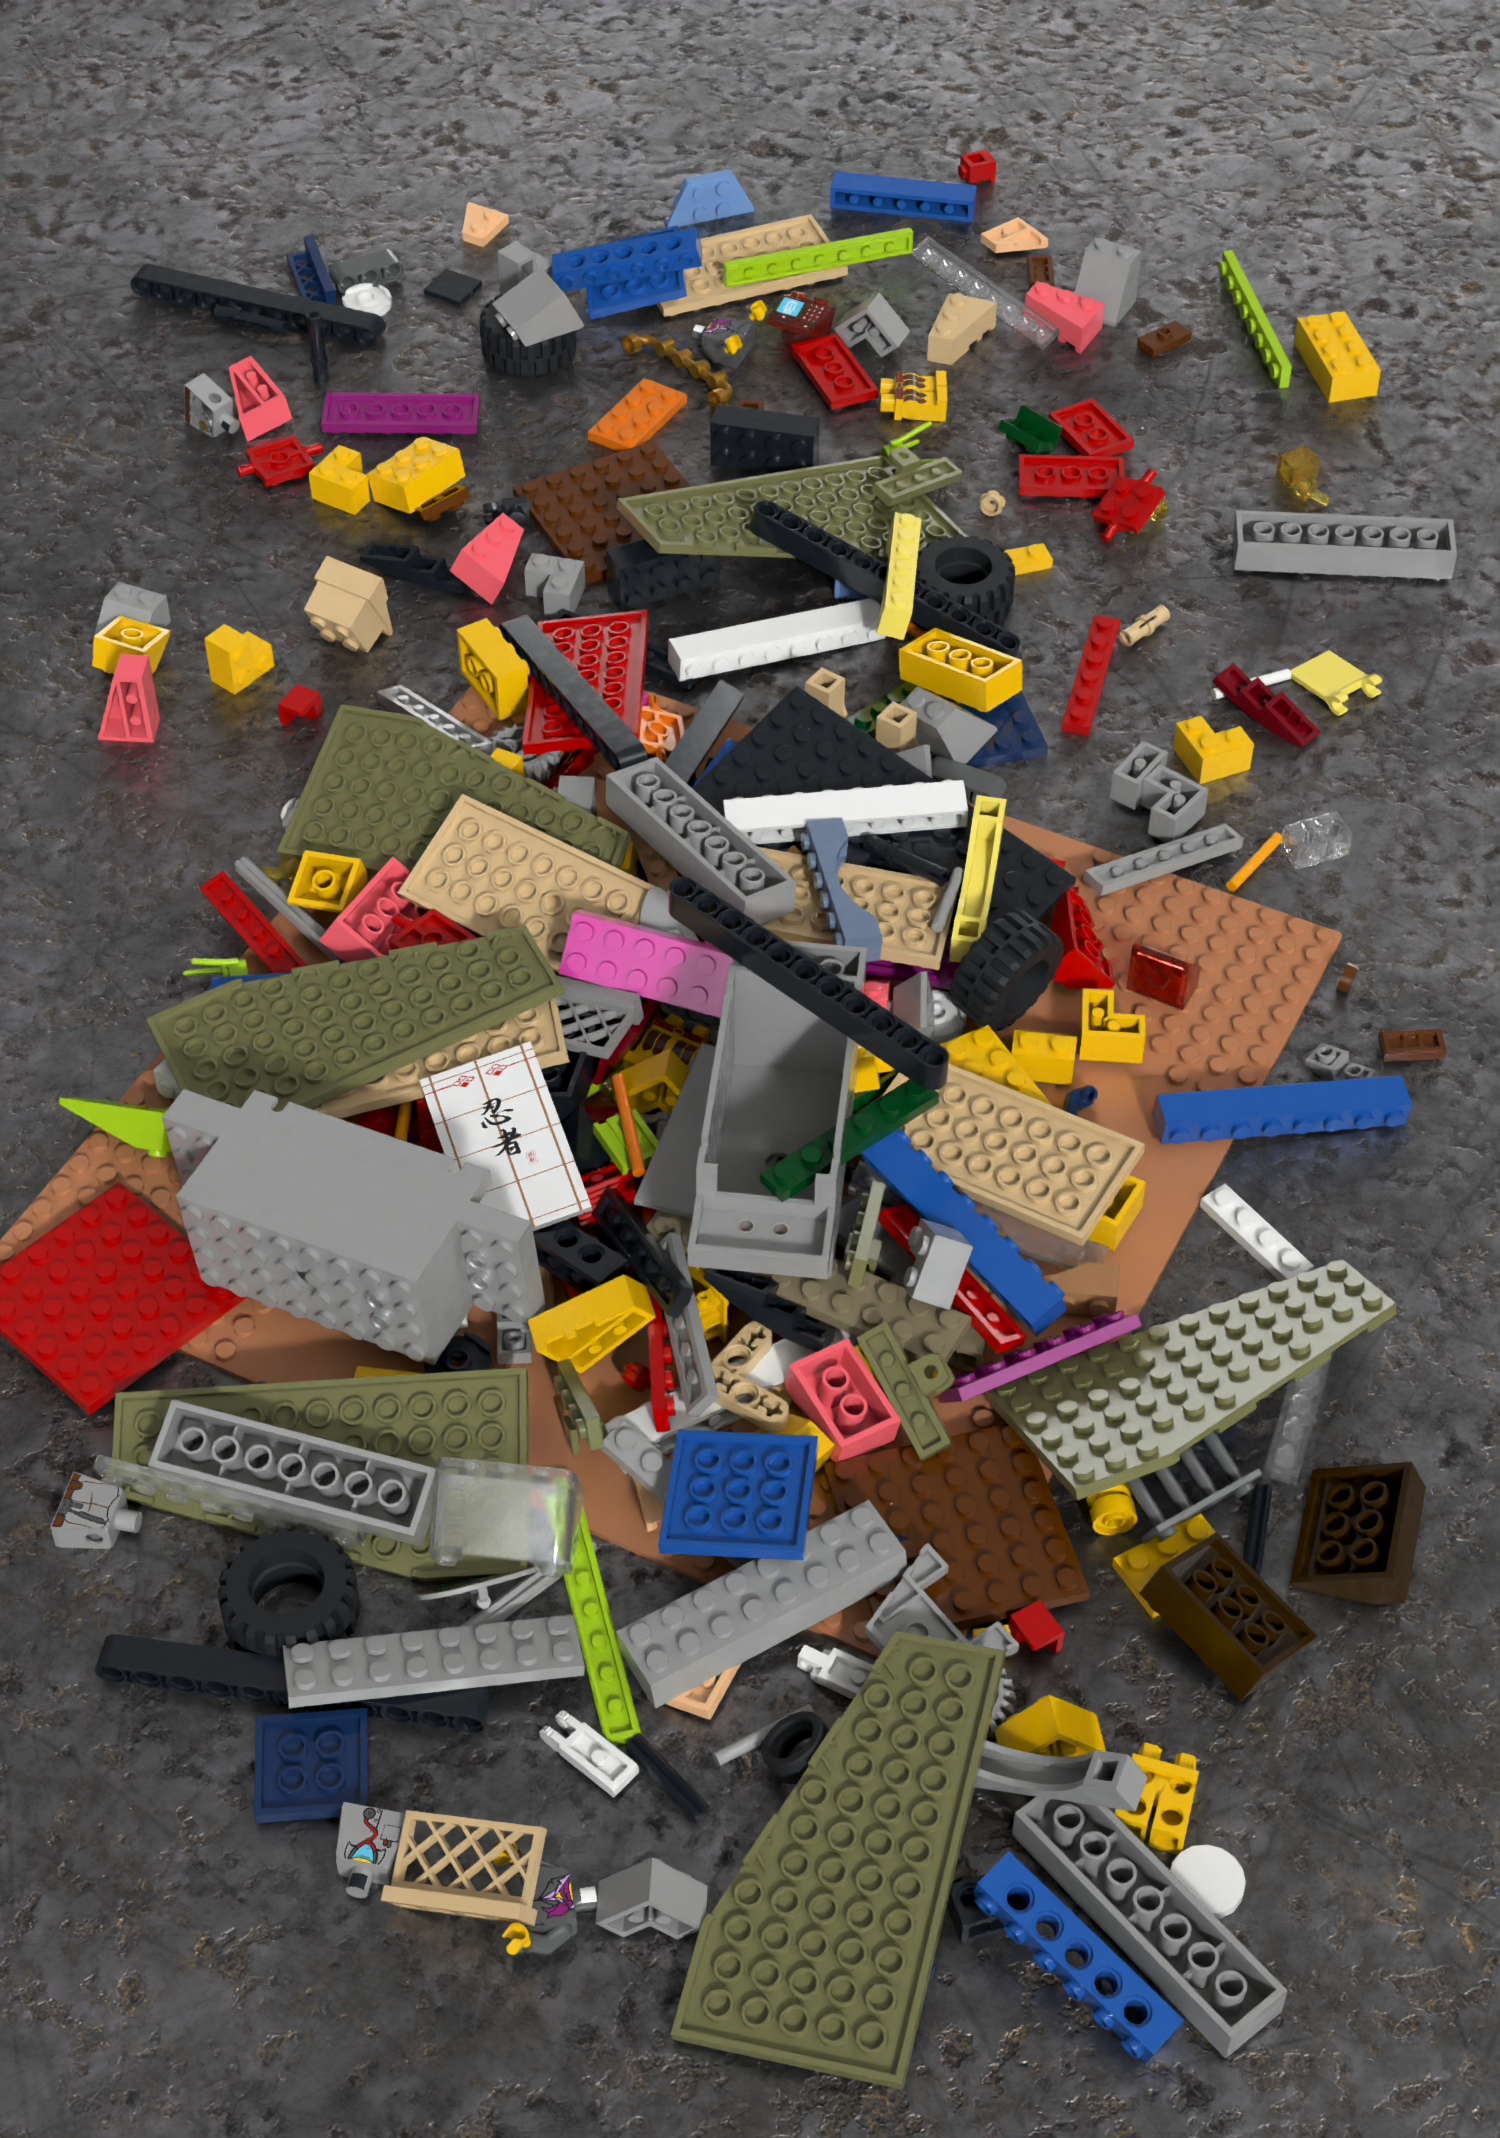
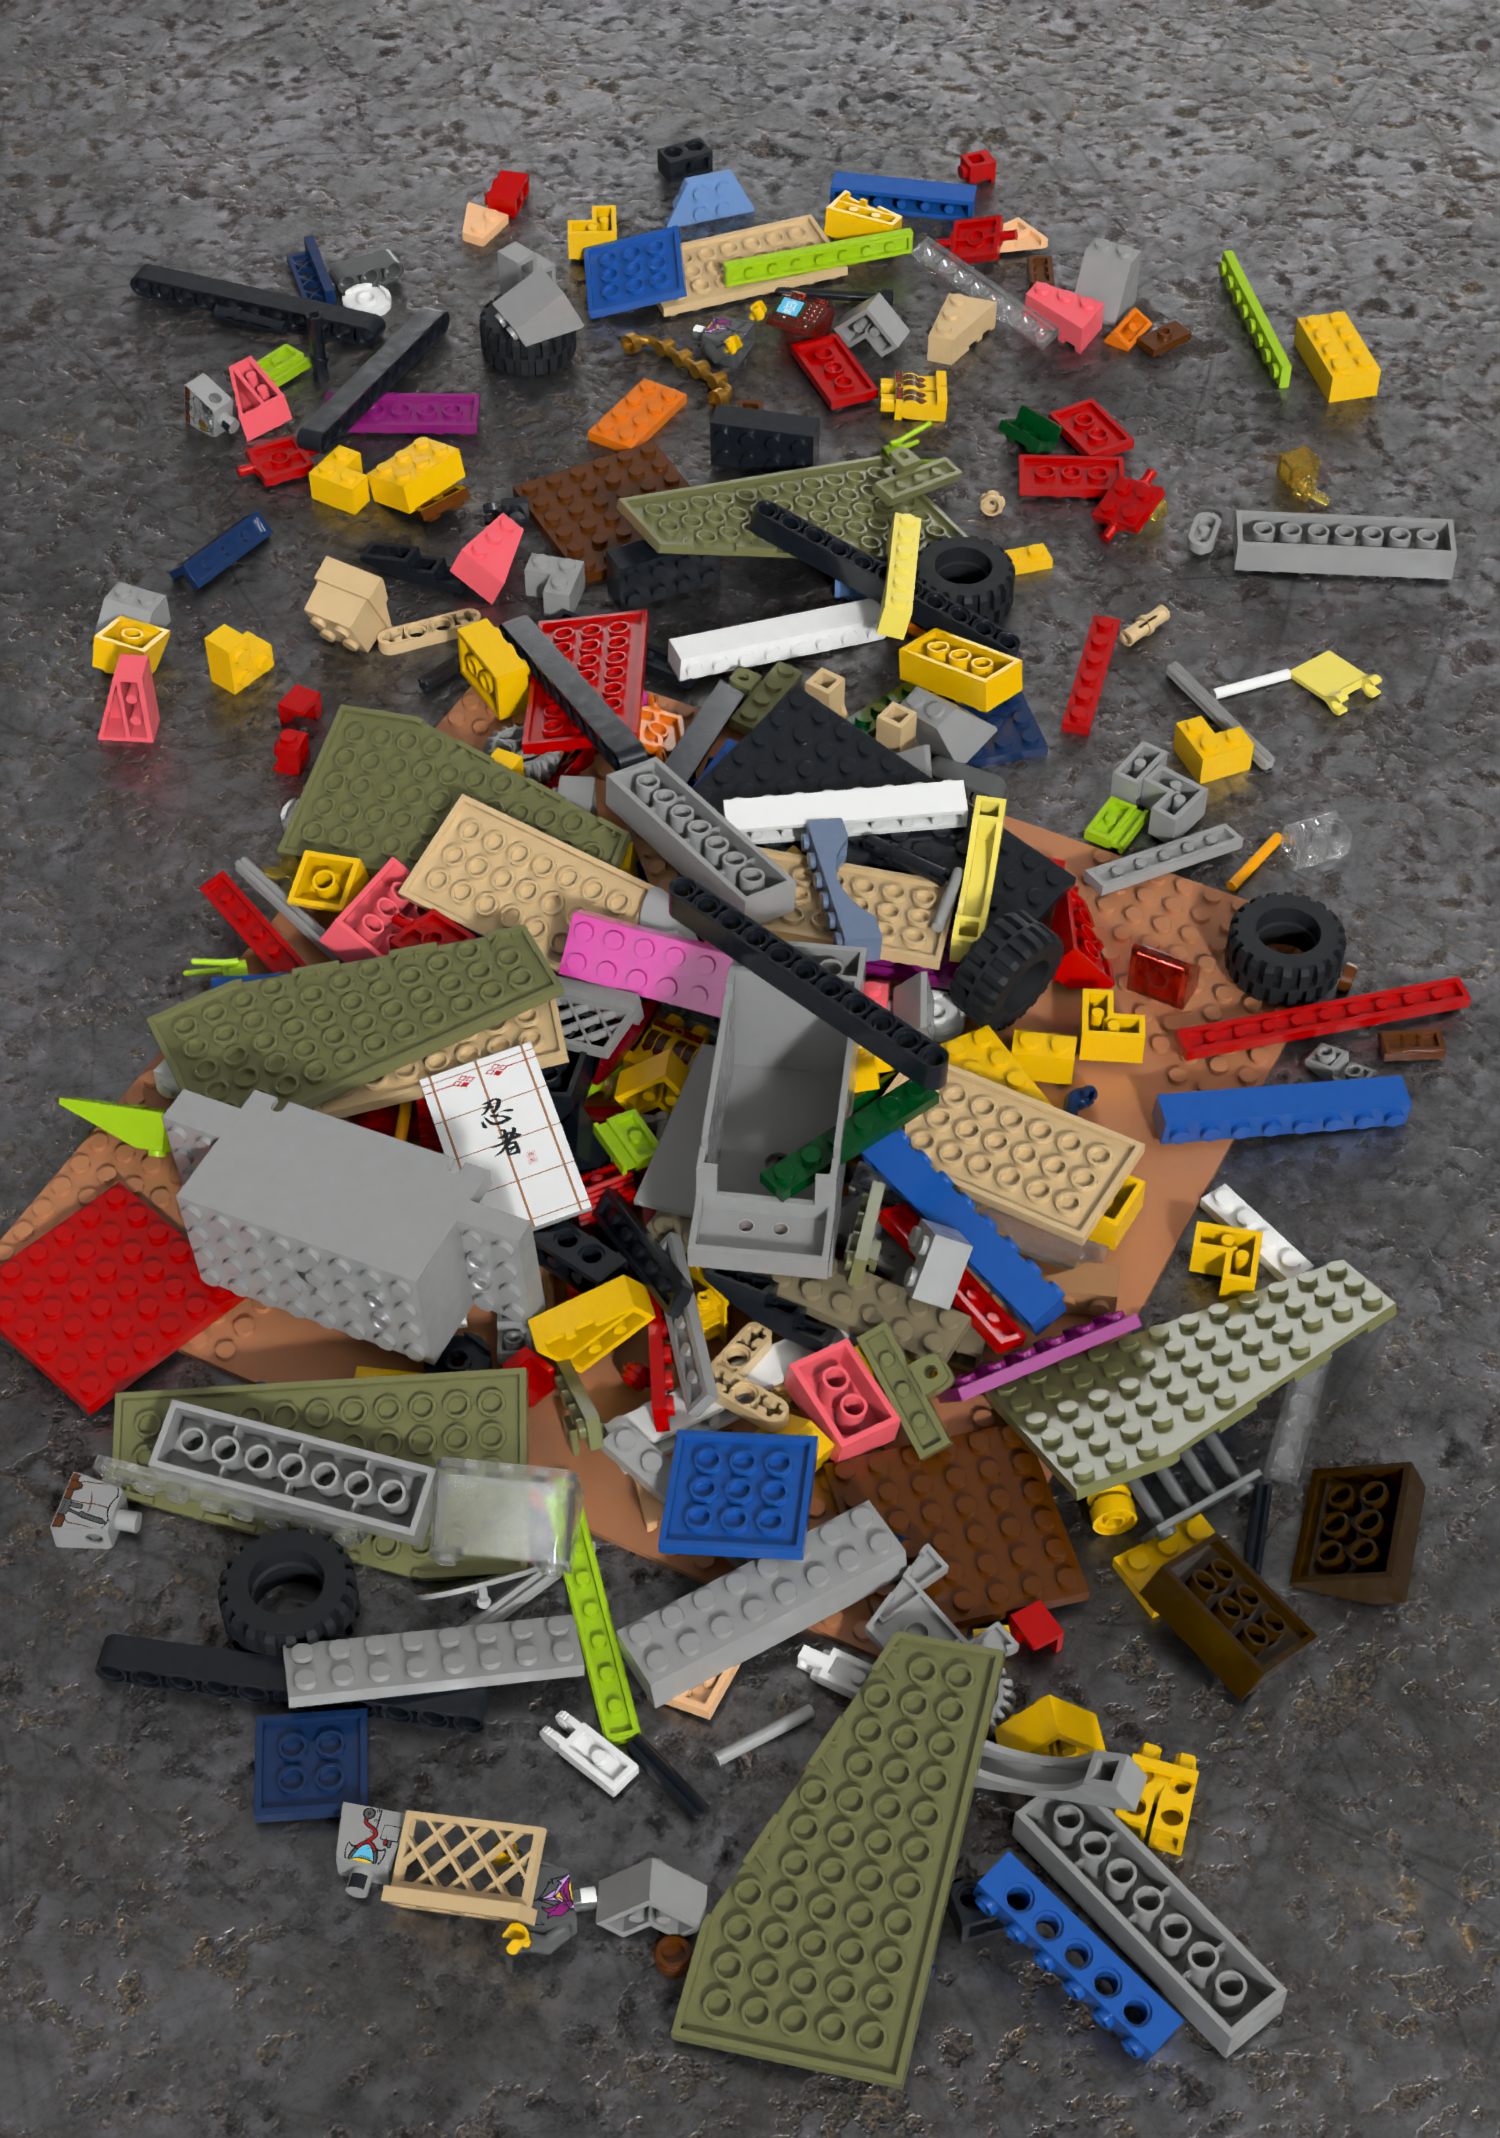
light grey plate [377,685,493,755] -> none
black piece [424,269,482,306] -> none
blue brick [551,227,702,292] -> none
orange bar [611,1073,646,1177] -> none
black tyre [761,1711,829,1785] -> none
white tile [1170,1844,1246,1919] -> none
dark red slope [1212,663,1321,748] -> none
none -> dark blue fence [169,510,273,590]
none -> lime plate [256,344,312,387]
none -> red brick [273,728,311,777]
none -> black beam [297,307,450,454]
none -> tan beam [377,608,481,655]
none -> black axle [418,652,460,692]
none -> red brick [485,170,530,219]
none -> red panel [501,1345,556,1407]
none -> yellow brick [567,205,617,260]
none -> reddish brown tile [654,1935,693,1977]
none -> black brick [658,137,713,184]
none -> olive plate [728,661,803,735]
none -> black piece [775,287,893,307]
none -> yellow wedge [824,190,903,241]
none -> red plate [935,215,1018,266]
none -> lime plate [1084,796,1149,854]
none -> orange slope [1104,307,1152,351]
none -> light grey axle [1166,661,1275,771]
none -> red plate [1174,976,1471,1061]
none -> light grey plate [1187,512,1221,555]
none -> yellow brick [1189,1221,1263,1303]
none -> black tyre [1225,892,1347,1007]

